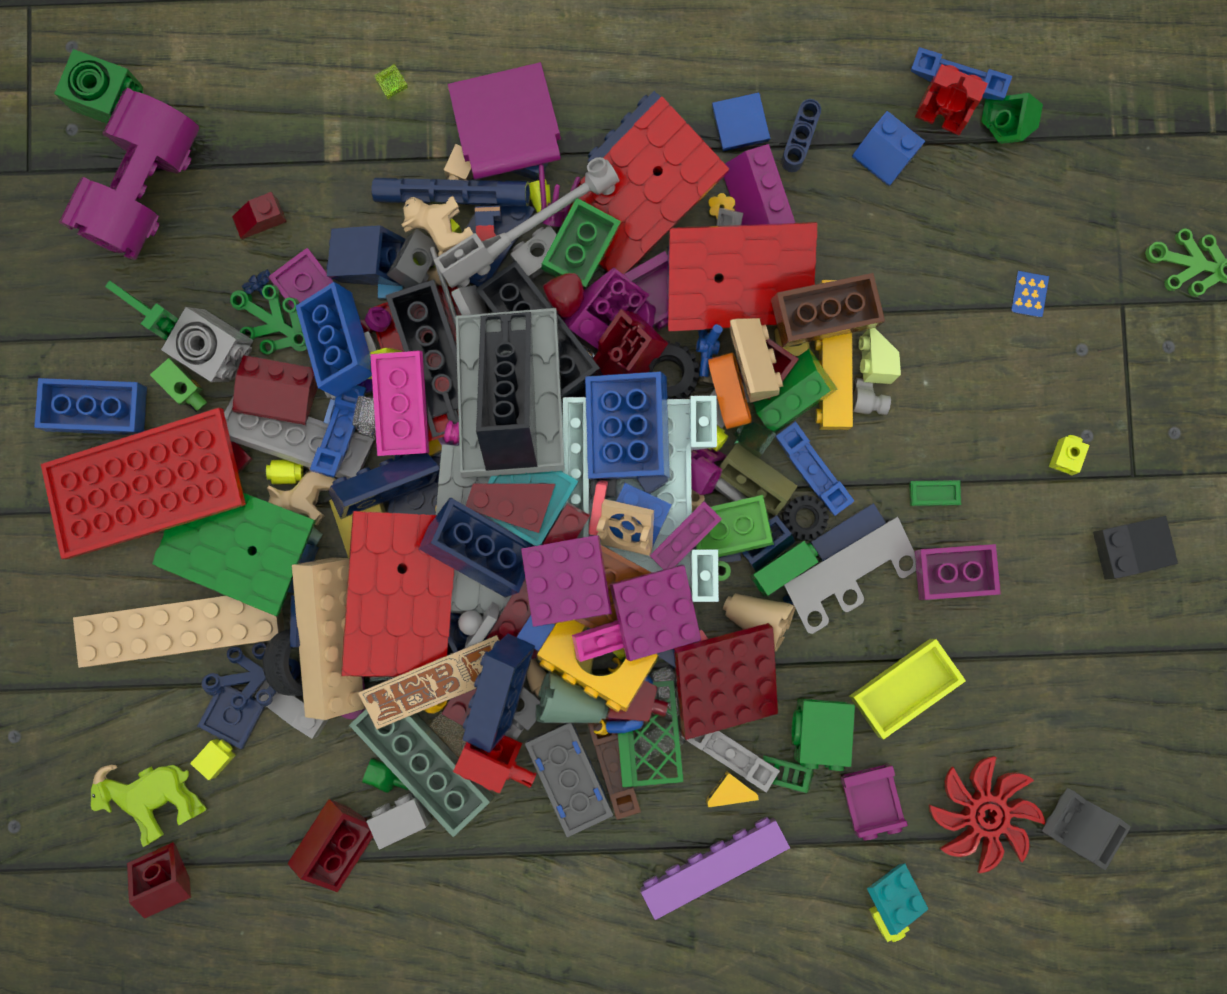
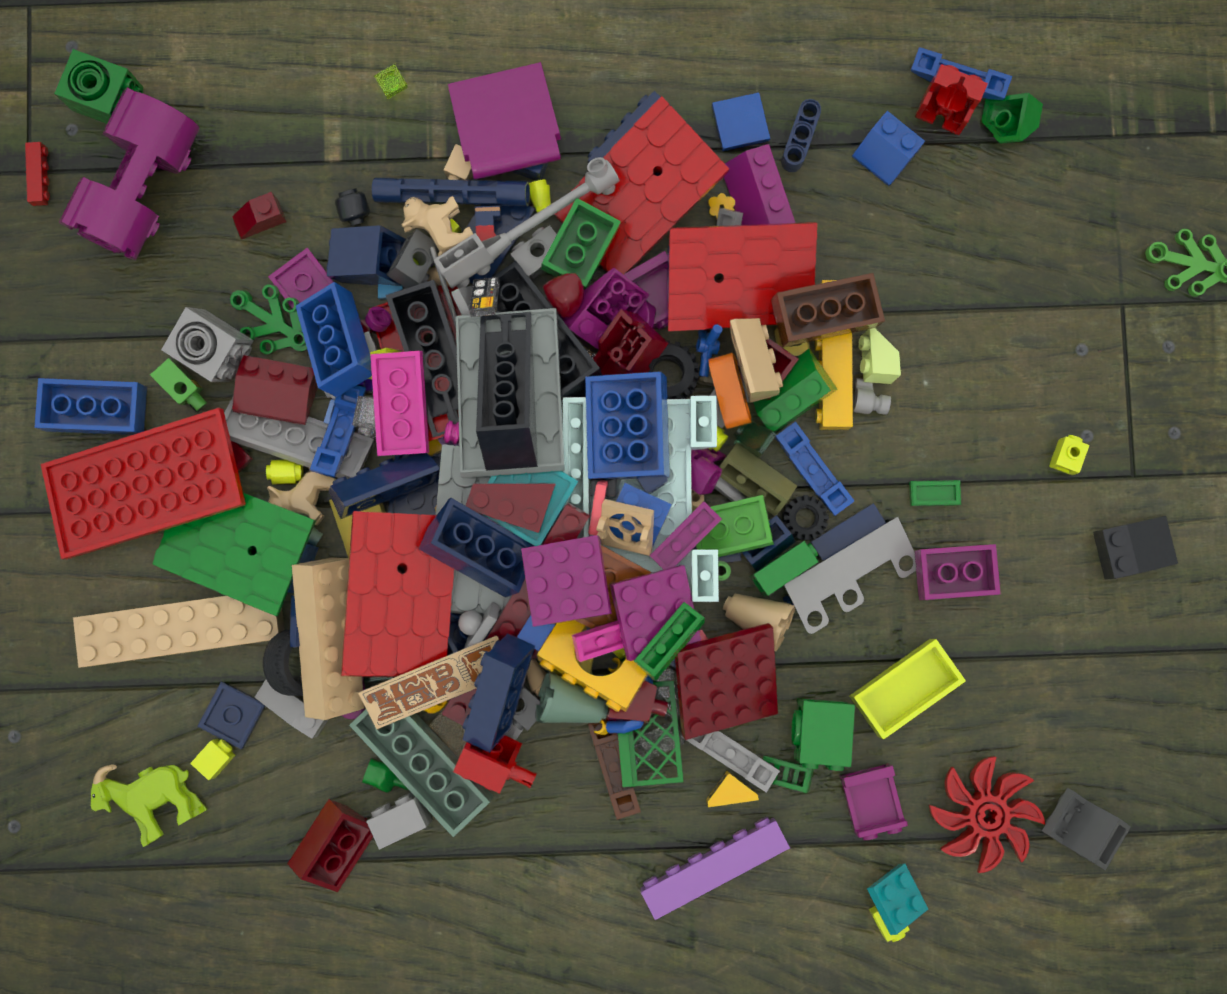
green fence [105,280,179,340] -> none
dark red slope [127,842,191,919] -> none
dark blue plant [202,642,301,711] -> none
dark blue plant [242,269,271,297] -> none
dark grey piece [525,723,613,837] -> none
magenta plant [539,164,580,227] -> none
blue sticker [1012,271,1049,317] -> none
none -> red piece [25,142,50,206]
none -> black head [335,188,370,226]
none -> tile [469,277,500,317]
none -> green slope [634,602,705,681]

